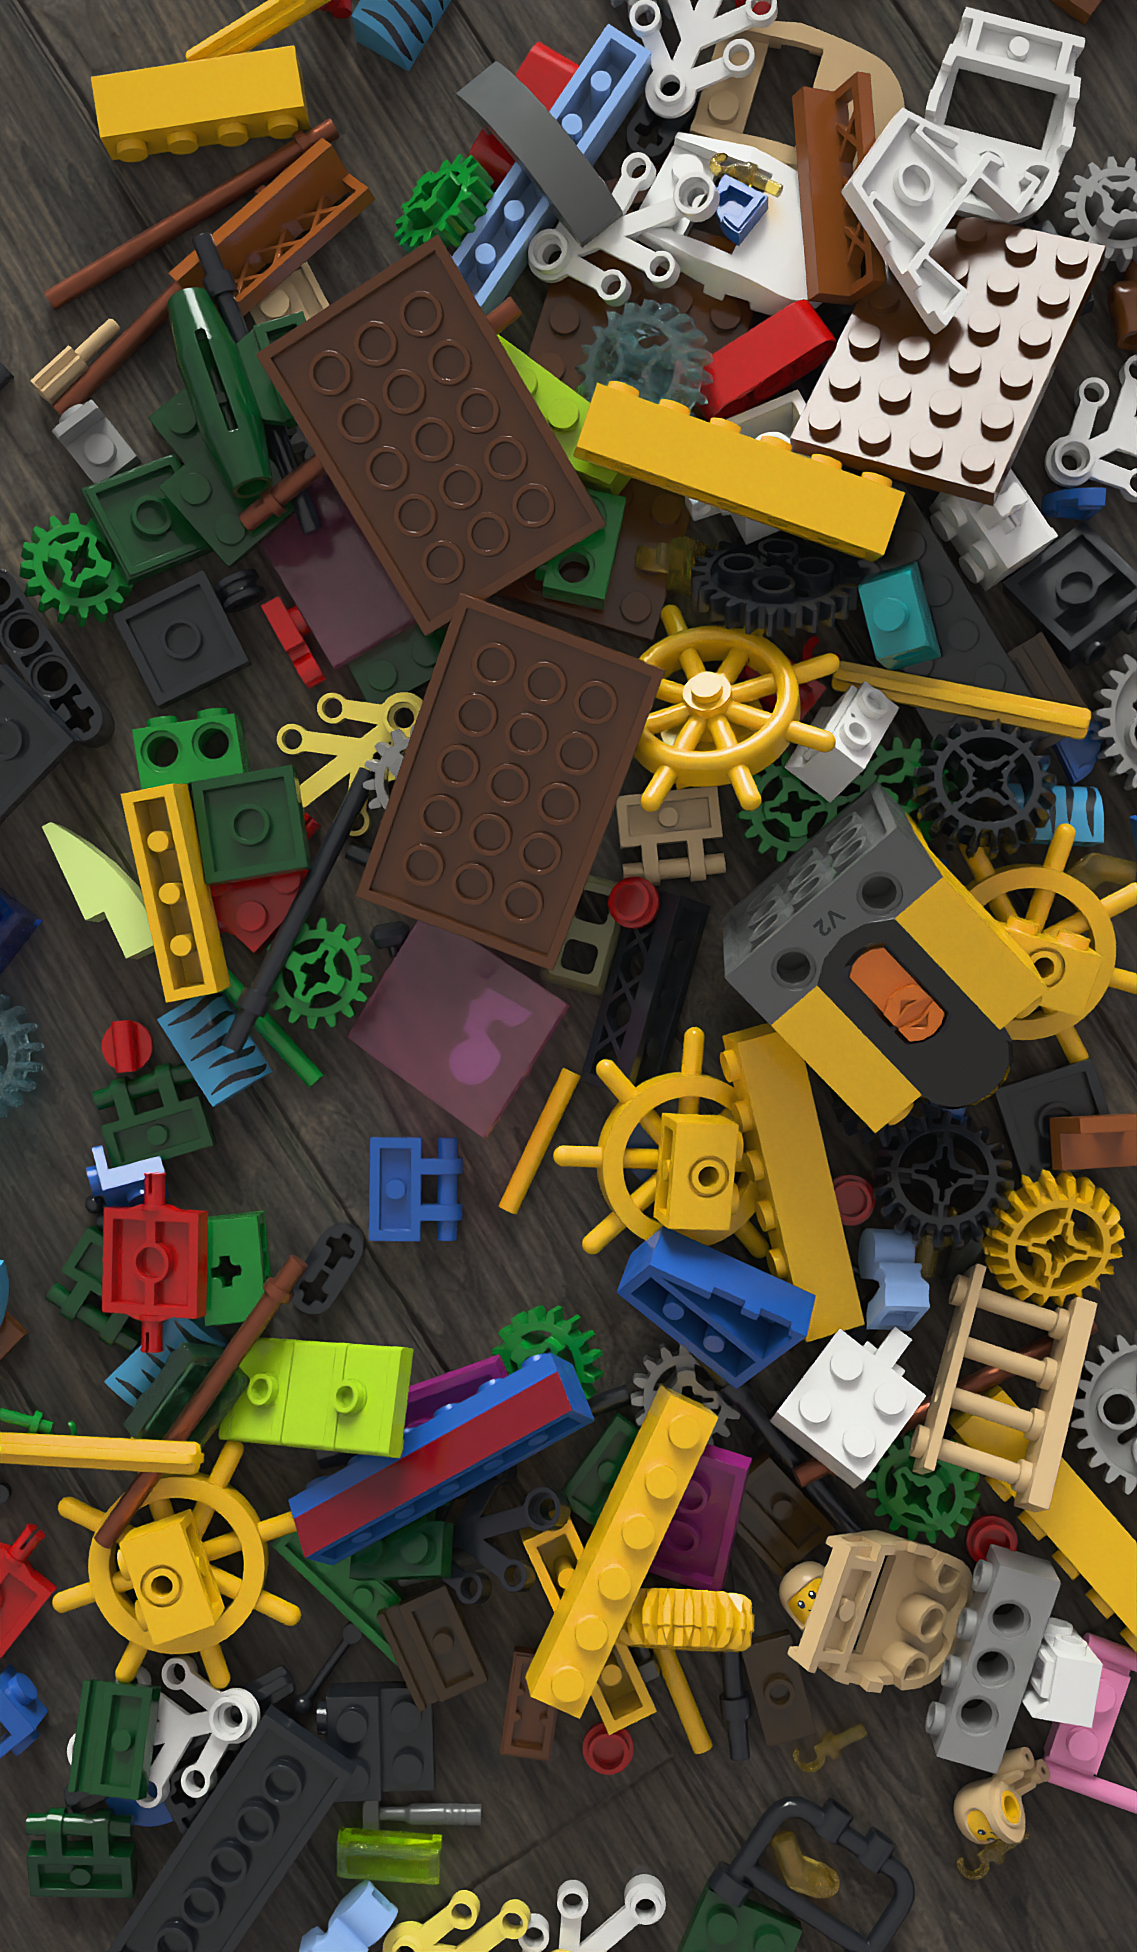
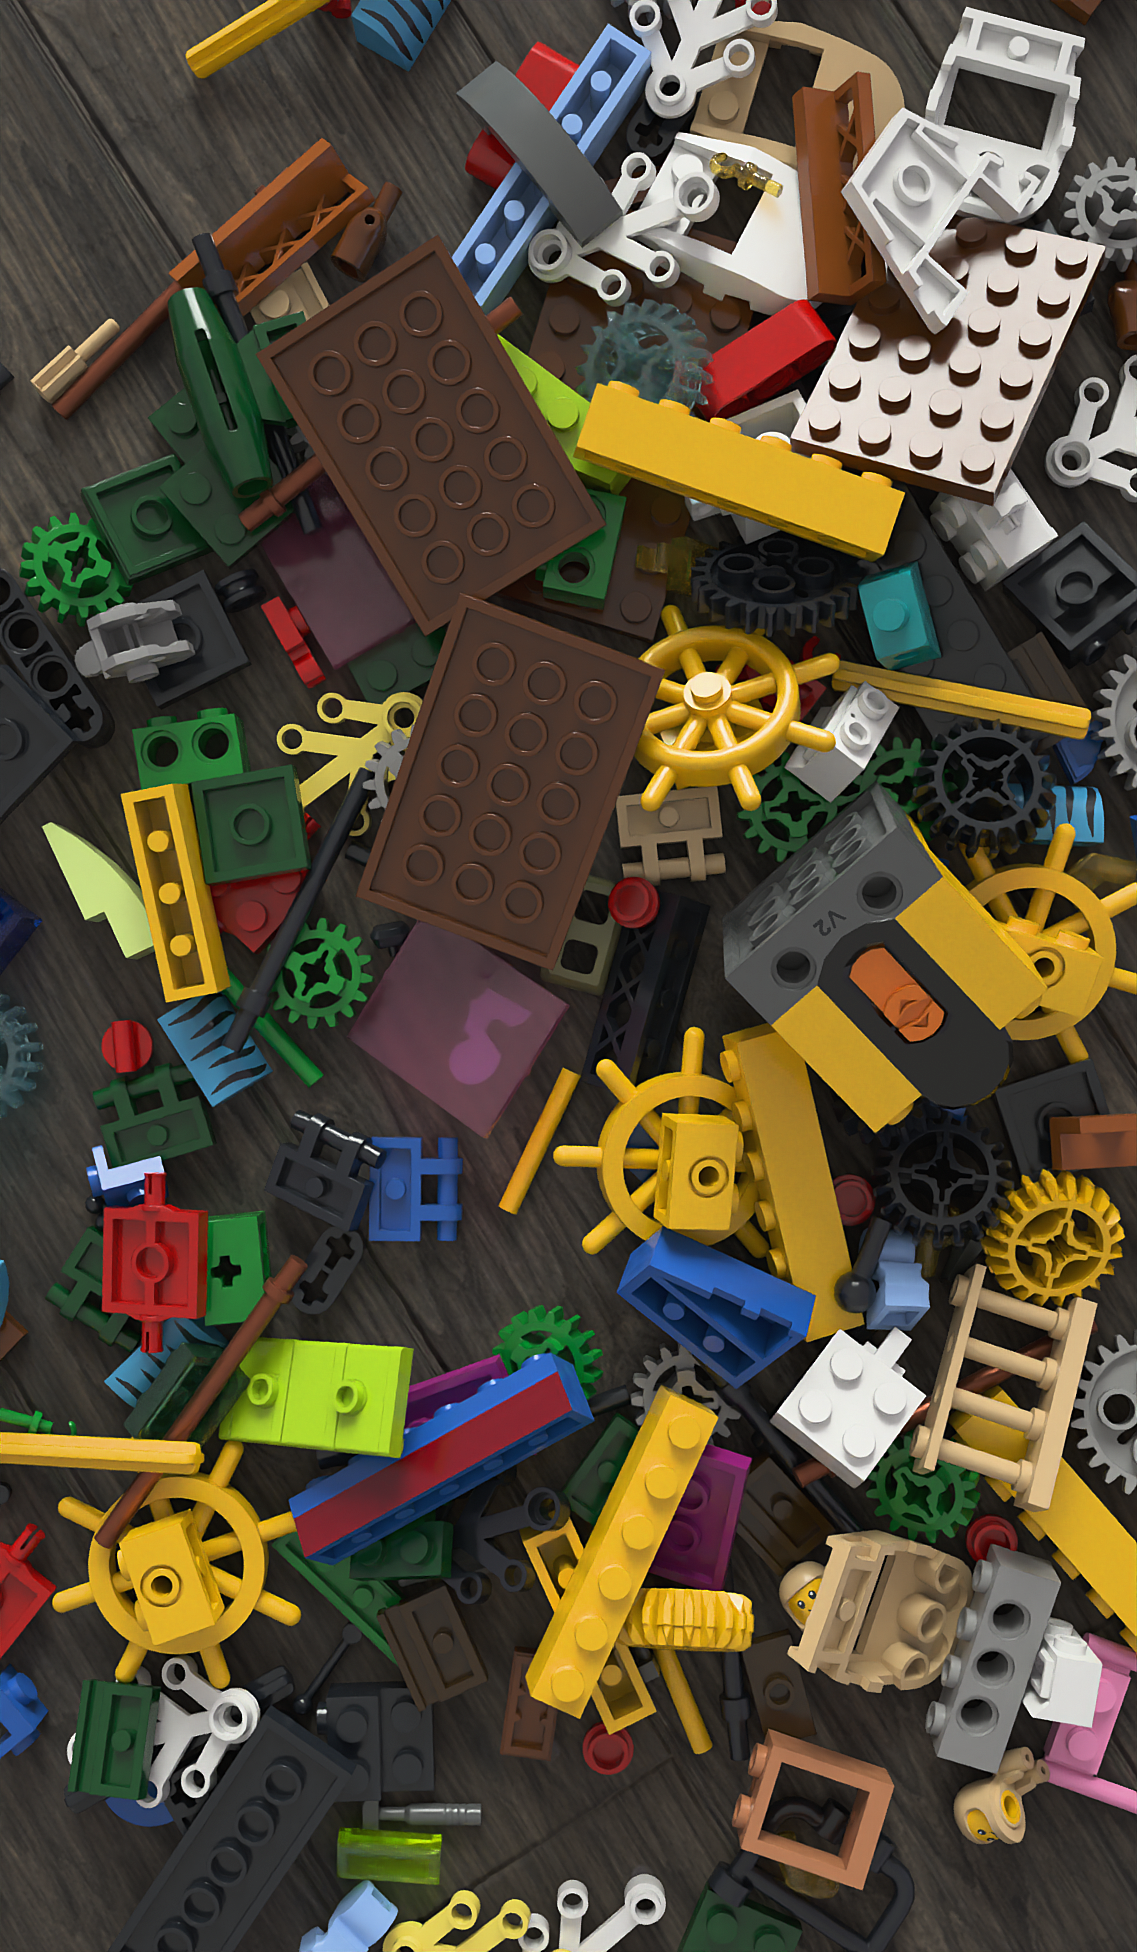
dark green plate [26,1807,138,1898] -> none
copper bar [44,118,340,311] -> none
light grey bracket [52,400,141,484] -> none
yellow brick [91,45,311,162] -> none
green gear [394,154,494,254] -> none
tile [716,174,768,246] -> none
clear yellow hand [793,1723,868,1772] -> none
clear yellow hand [957,1829,1030,1880] -> none
blue tile [1041,487,1106,521] -> none
none -> light grey hinge [74,600,195,683]
none -> black plate [264,1110,387,1233]
none -> reddish brown piece [331,182,403,282]
none -> nougat window [732,1729,894,1891]
none -> black bar [834,1215,893,1314]

